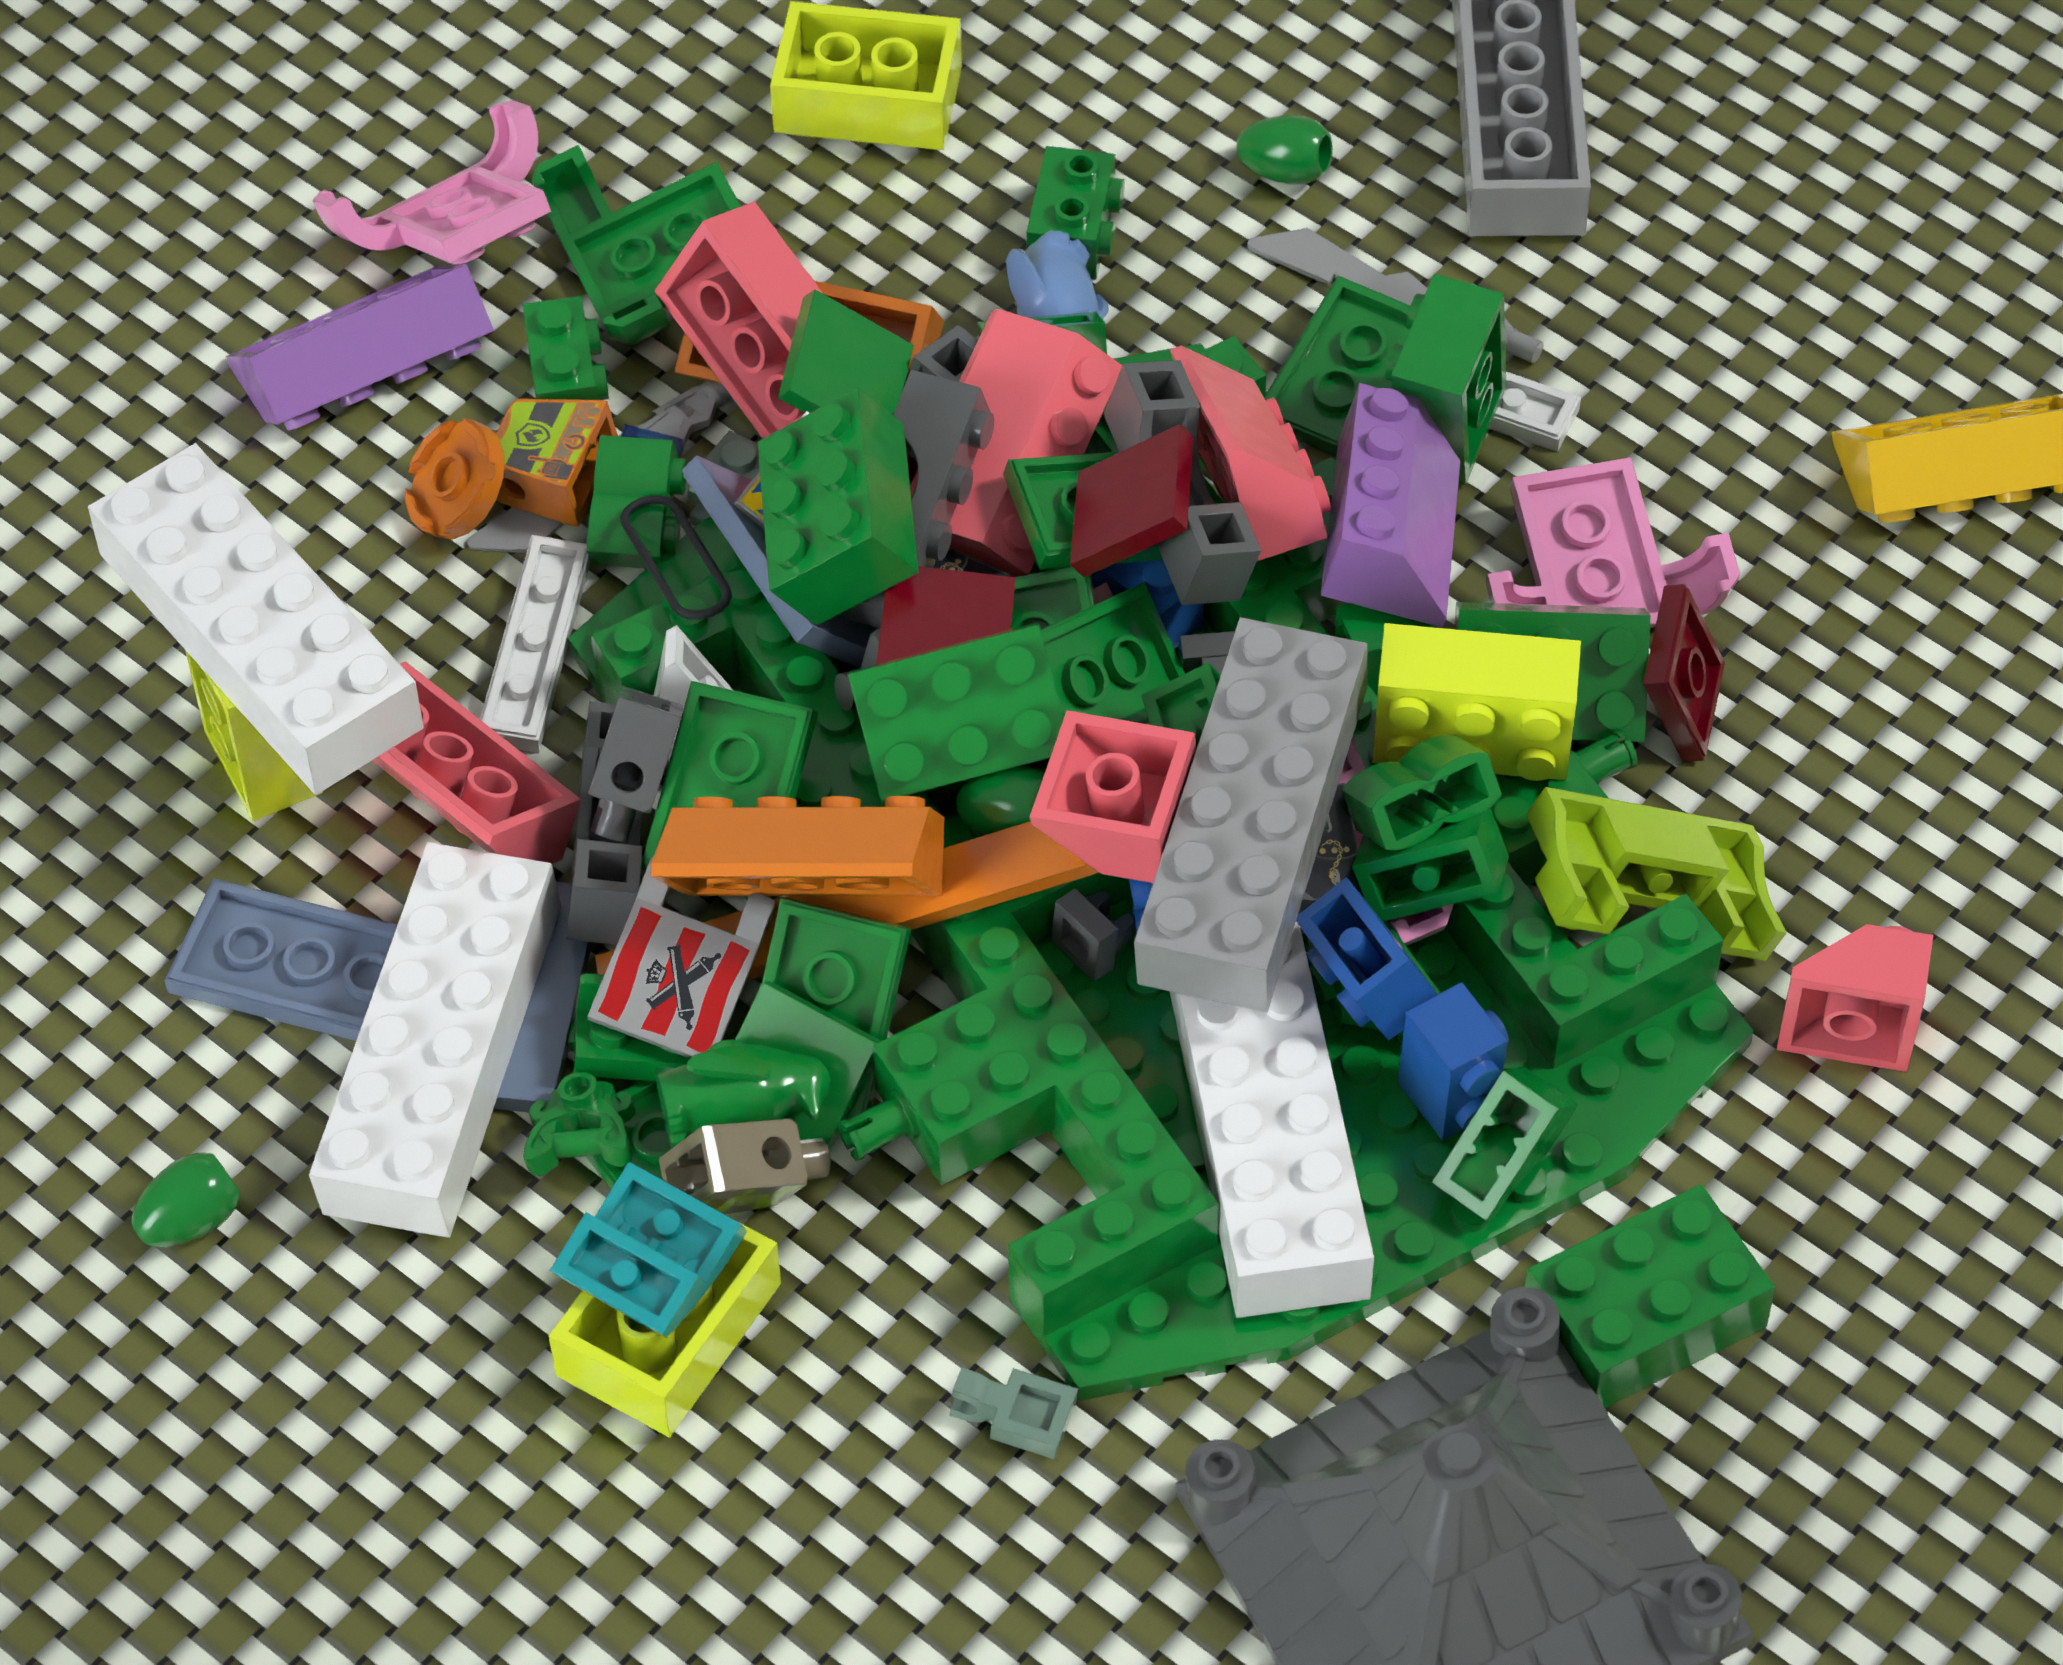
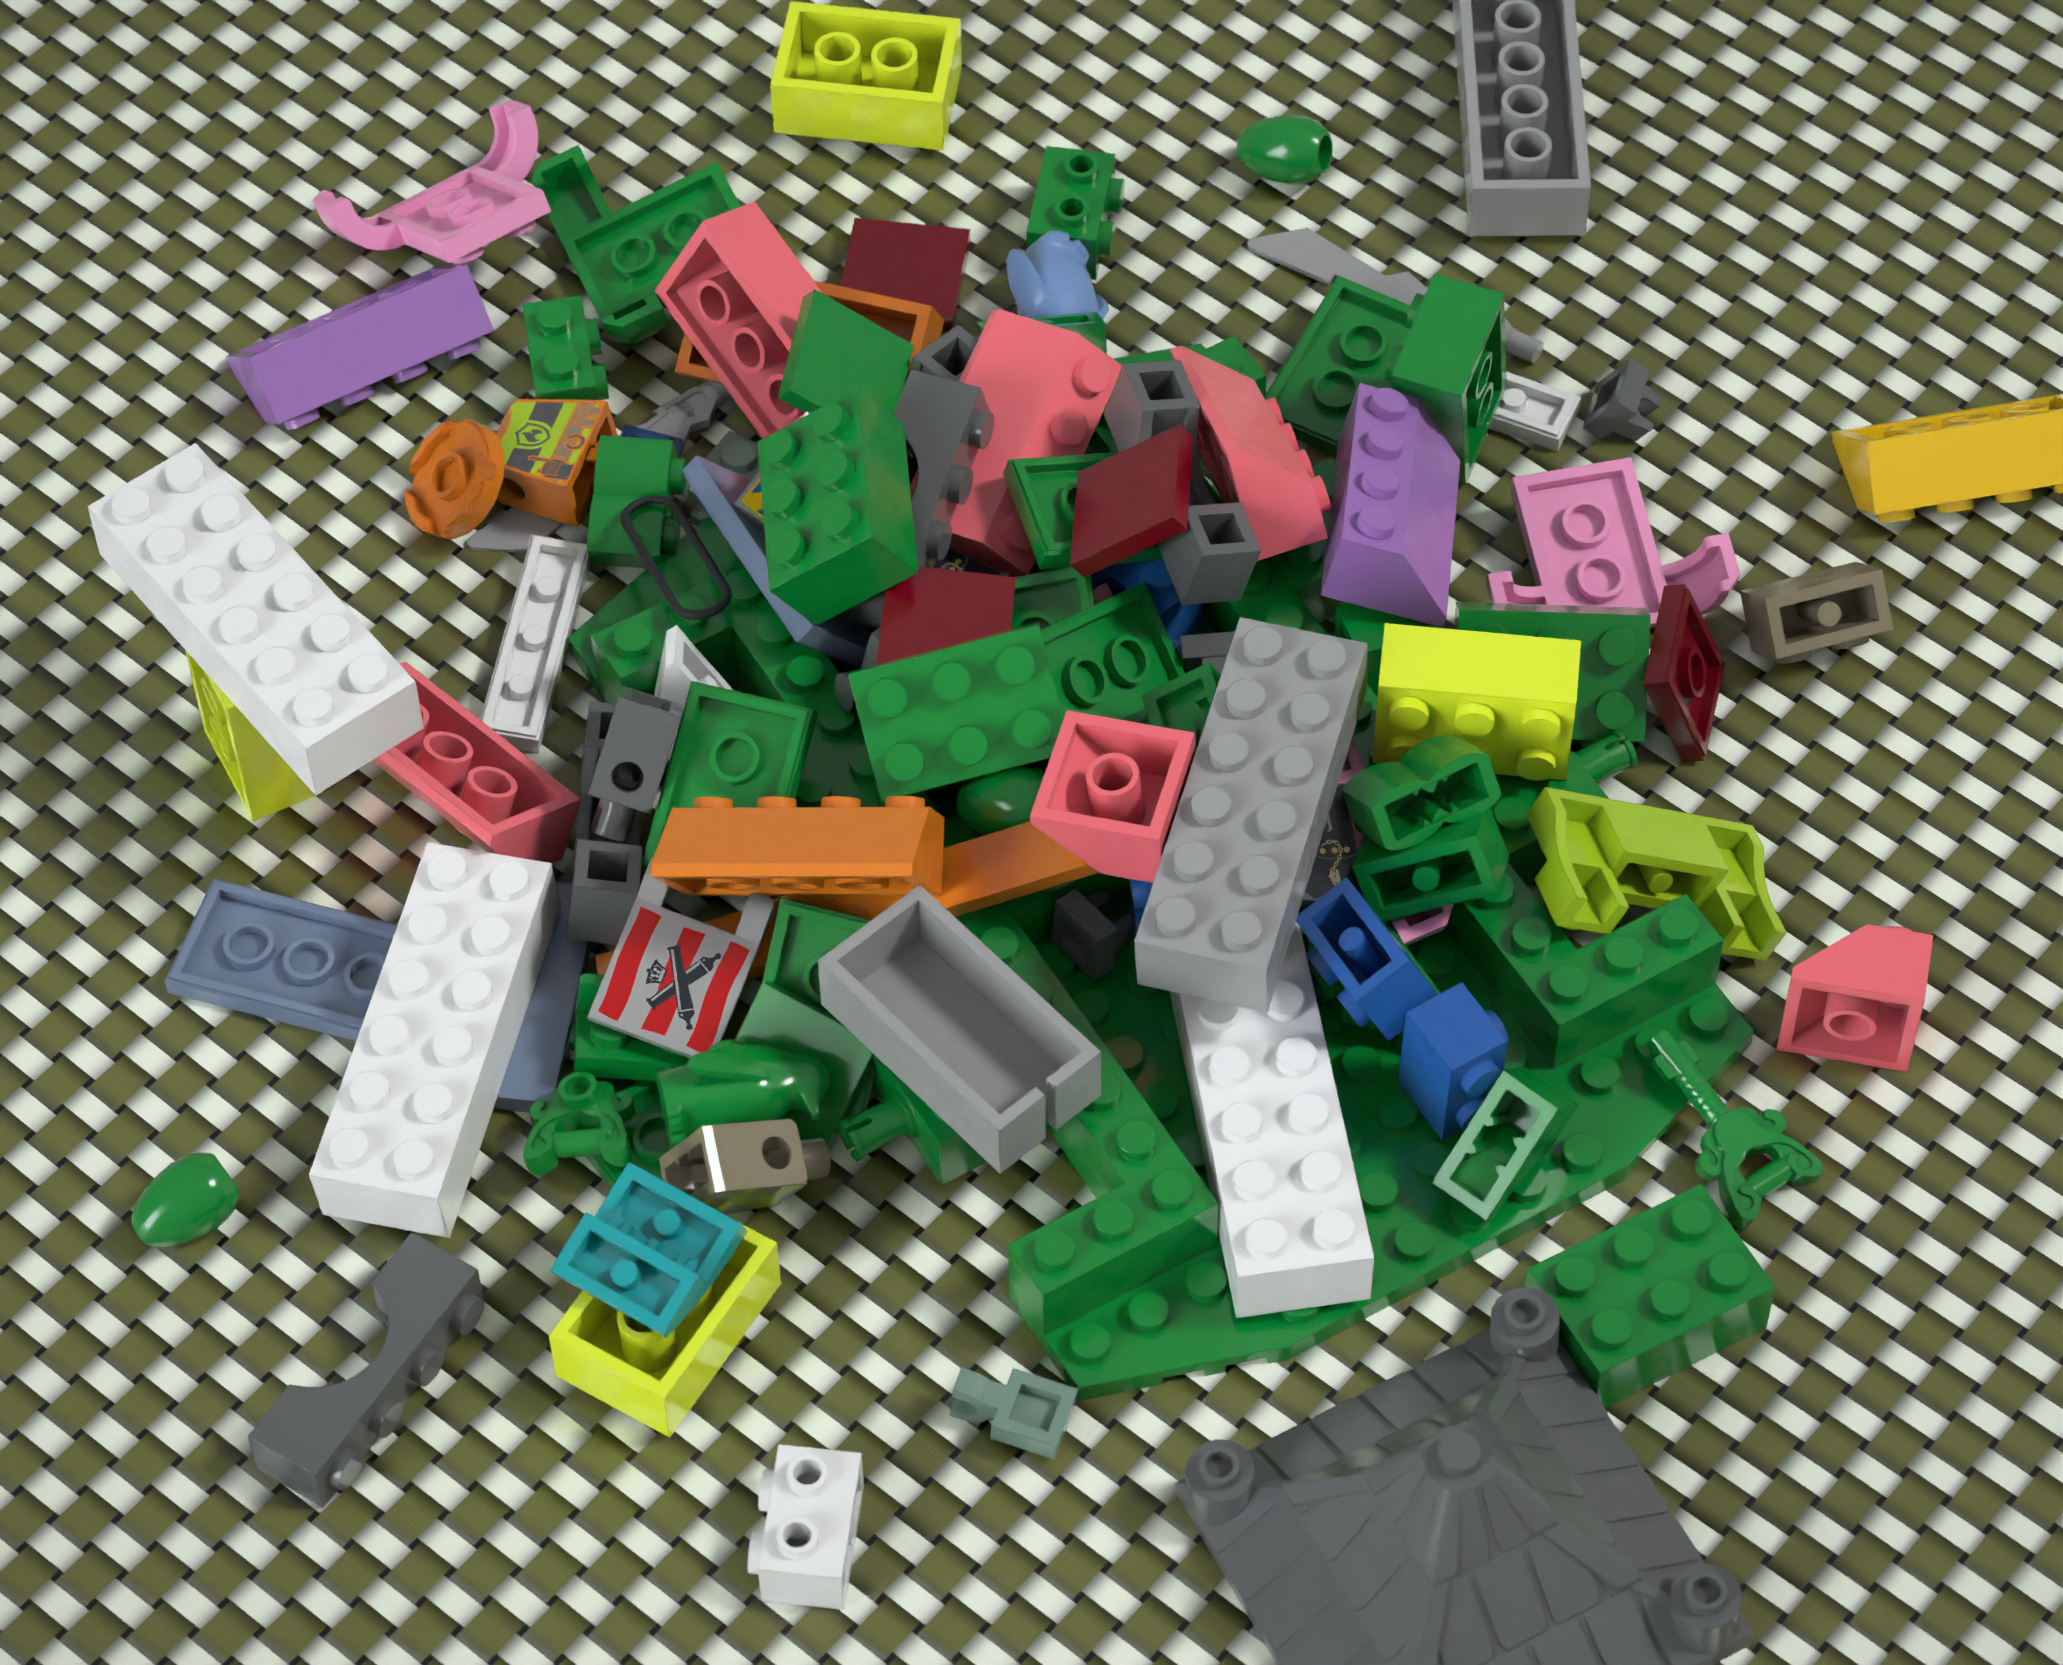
none -> dark grey arch [248,1232,484,1508]
none -> white brick [748,1444,864,1610]
none -> light grey piece [818,885,1101,1174]
none -> dark red tile [840,218,970,331]
none -> dark grey tile [1583,357,1661,441]
none -> green piece [1646,1029,1823,1232]
none -> dark tan brick [1740,562,1893,664]

